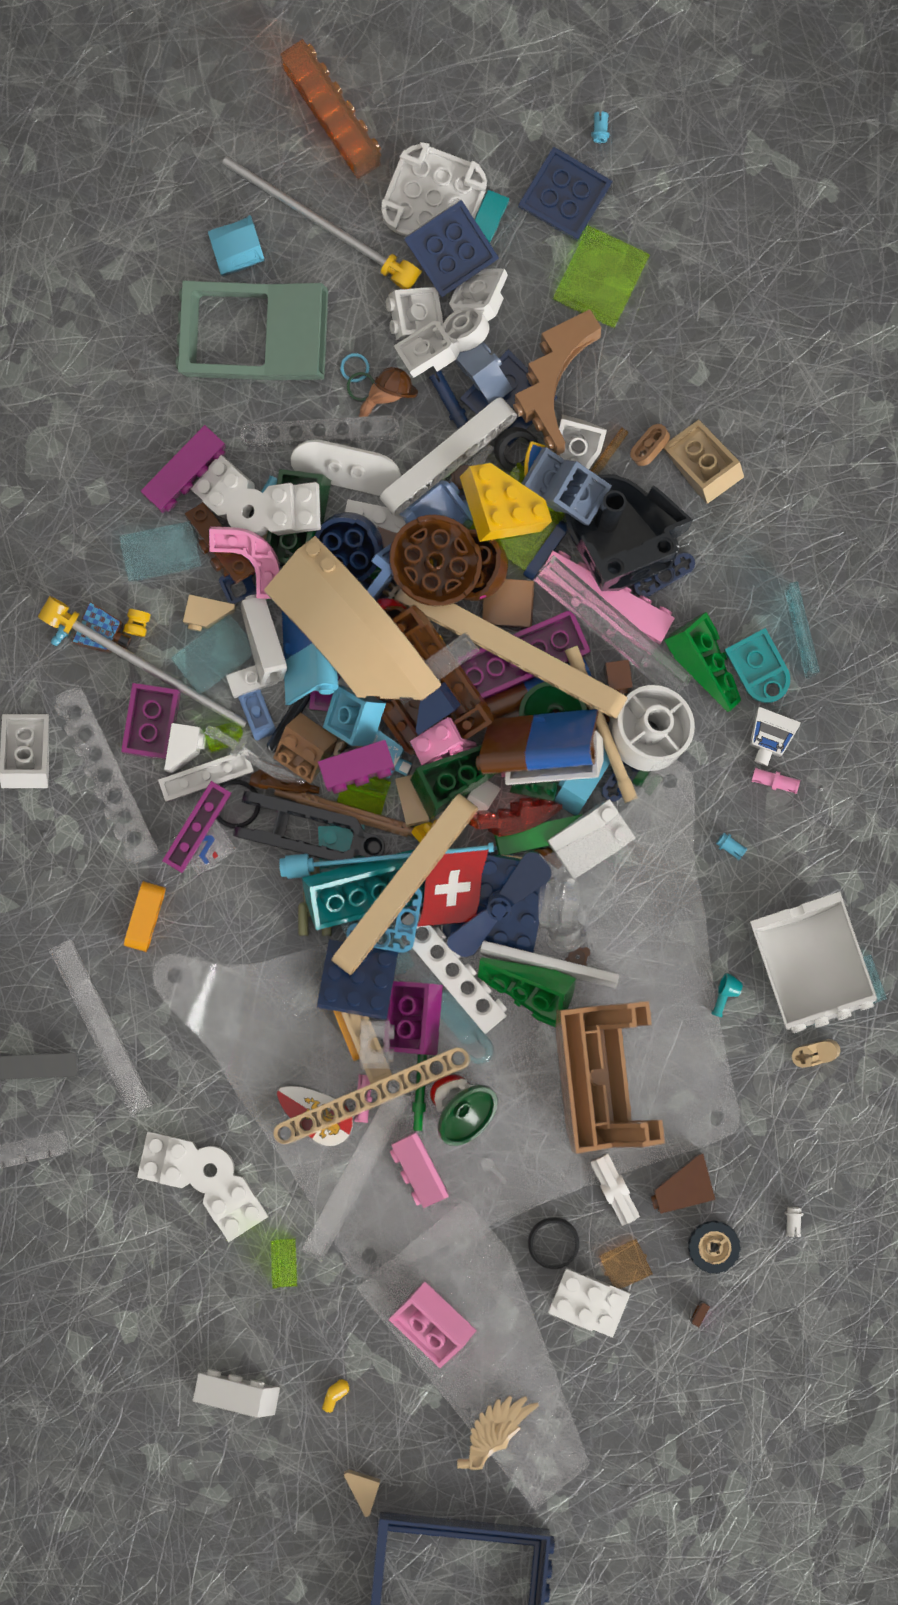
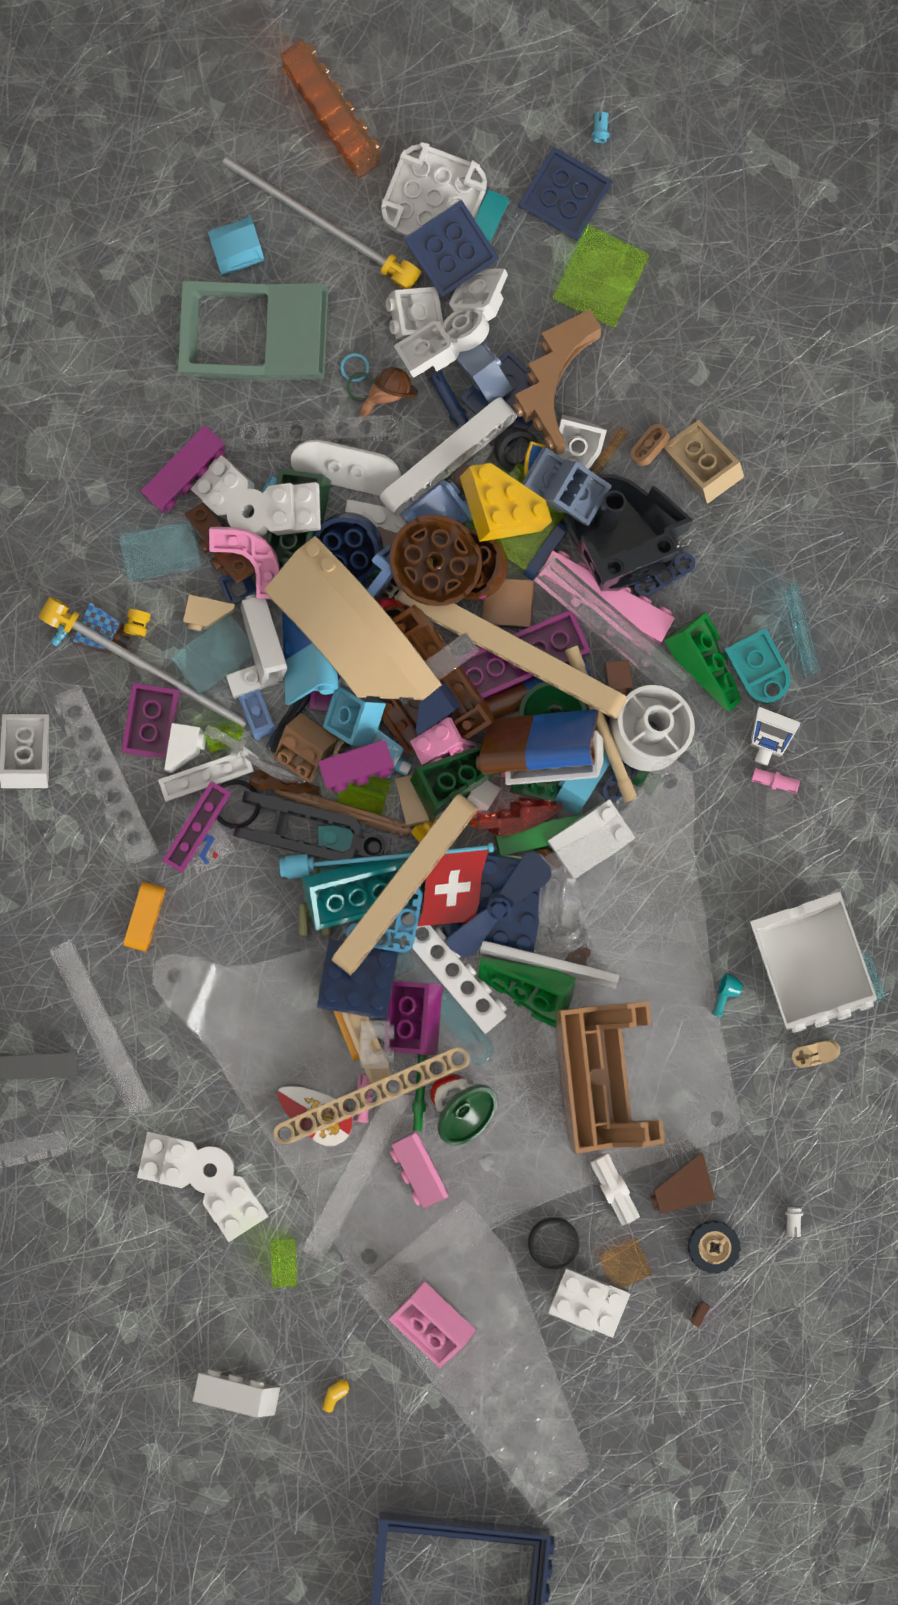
tan slope [344,1469,380,1518] -> none
tan animal [457,1396,539,1470] -> none
medium azure pin [716,833,747,860] -> none

